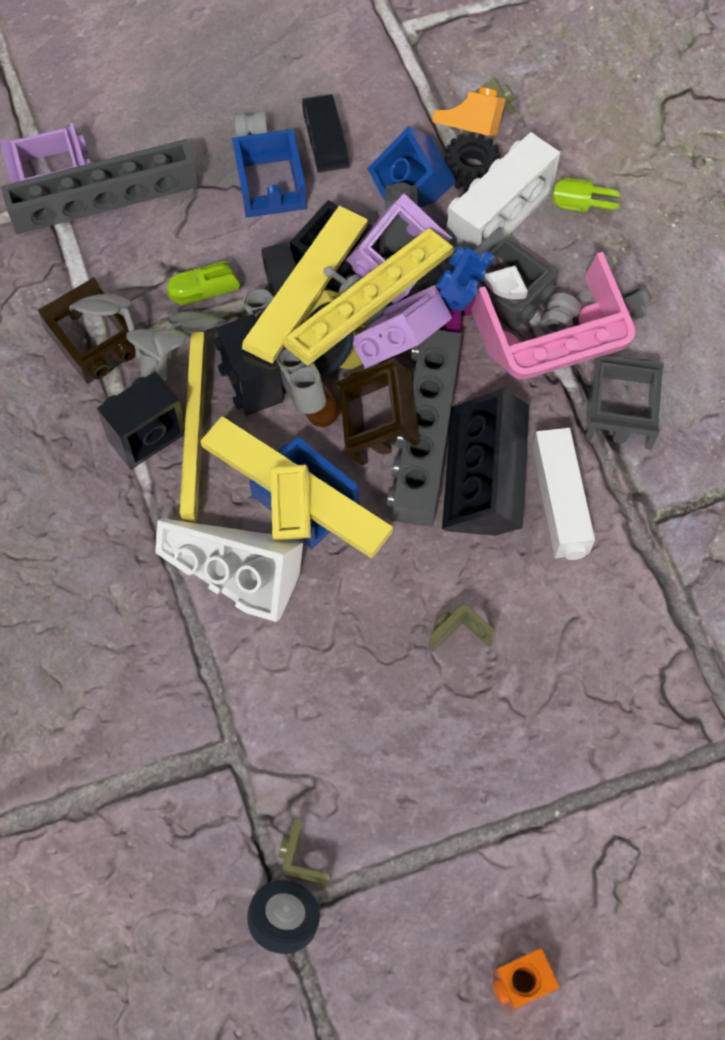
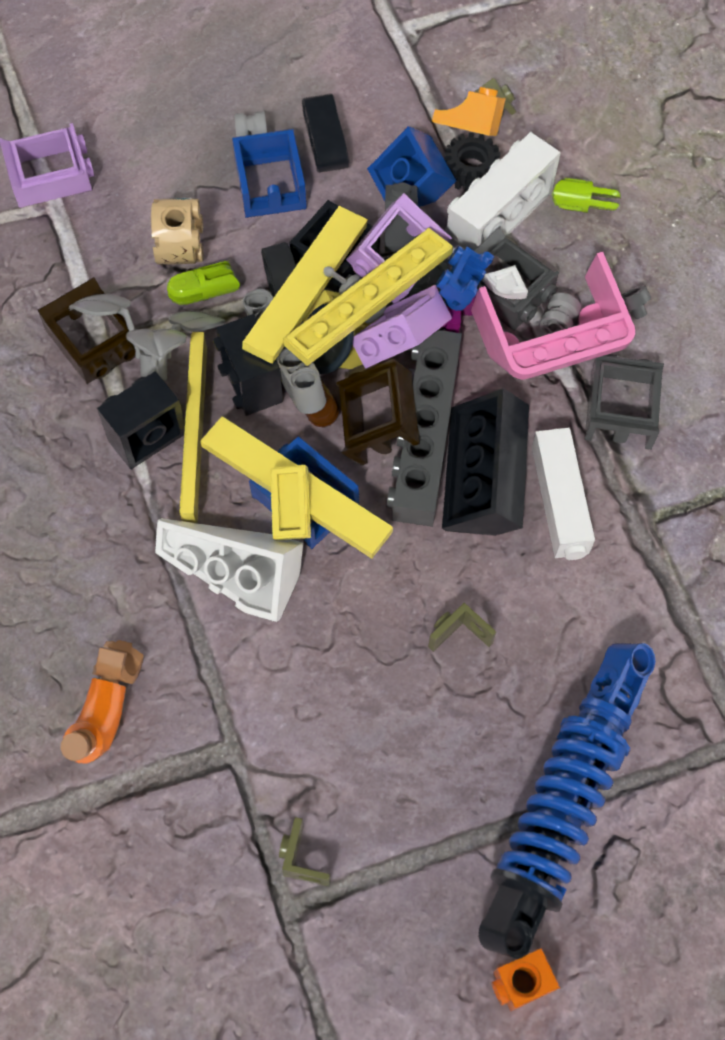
dark grey brick [1,139,198,235] -> none
black wheel [247,880,320,954] -> none
none -> piece [61,640,144,764]
none -> tan brick [151,198,203,265]
none -> piece [478,643,656,959]

